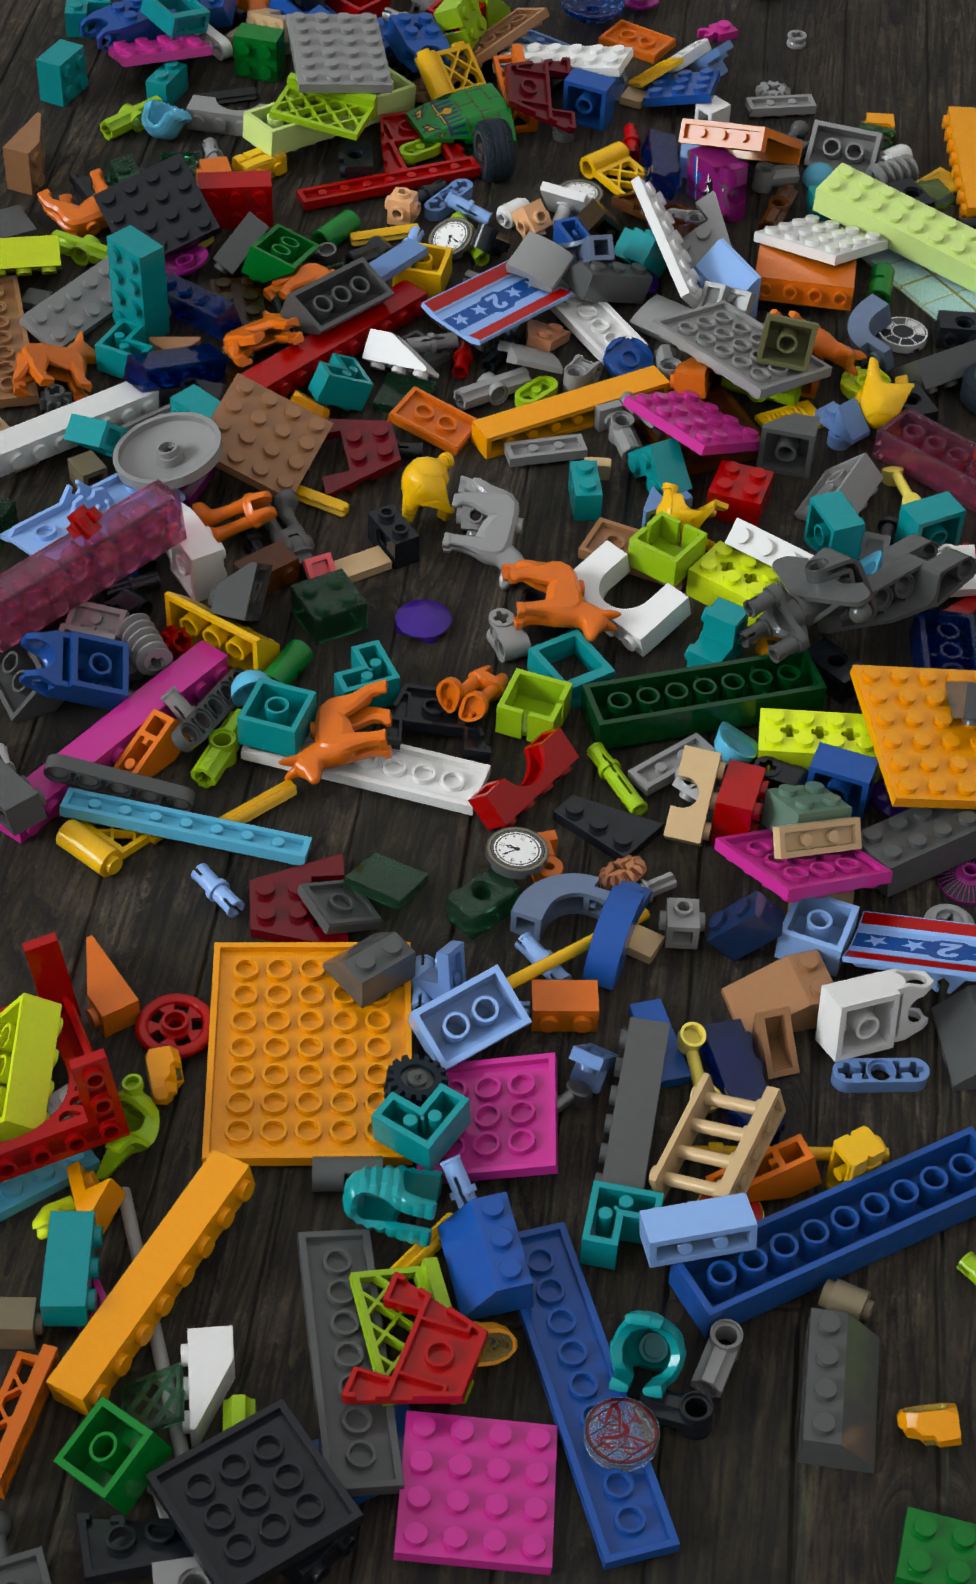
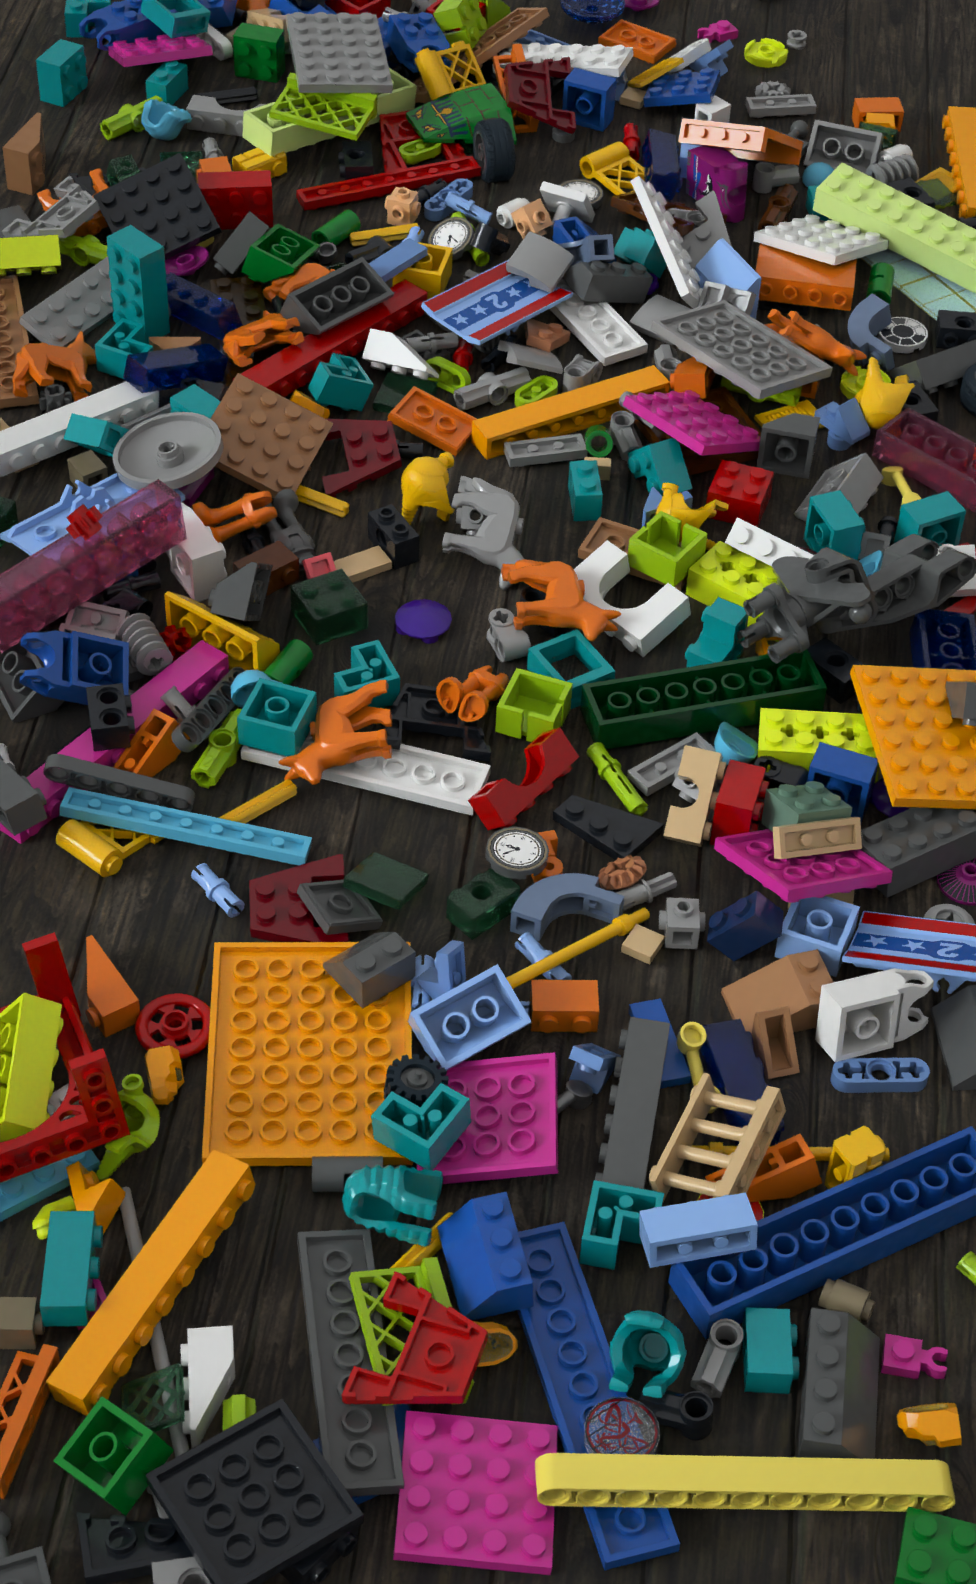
dark grey tile [21,287,53,310] -> none
light blue pin [439,1154,477,1209] -> none
dark brown brick [577,198,627,247] -> none
blue arch [582,880,652,991] -> none
light grey plate [594,399,623,432] -> none
blue tile [603,336,654,378] -> none
olive slope [756,312,819,372] -> none
none -> light grey wing [2,176,100,238]
none -> black brick [86,683,135,751]
none -> lime plate [426,356,471,394]
none -> light yellow beam [535,1453,955,1512]
none -> green pin [585,425,613,458]
none -> teal brick [742,1307,799,1394]
none -> neon yellow tile [744,38,788,68]
none -> orange brick [852,97,904,132]
none -> dark pink plate [881,1334,948,1380]

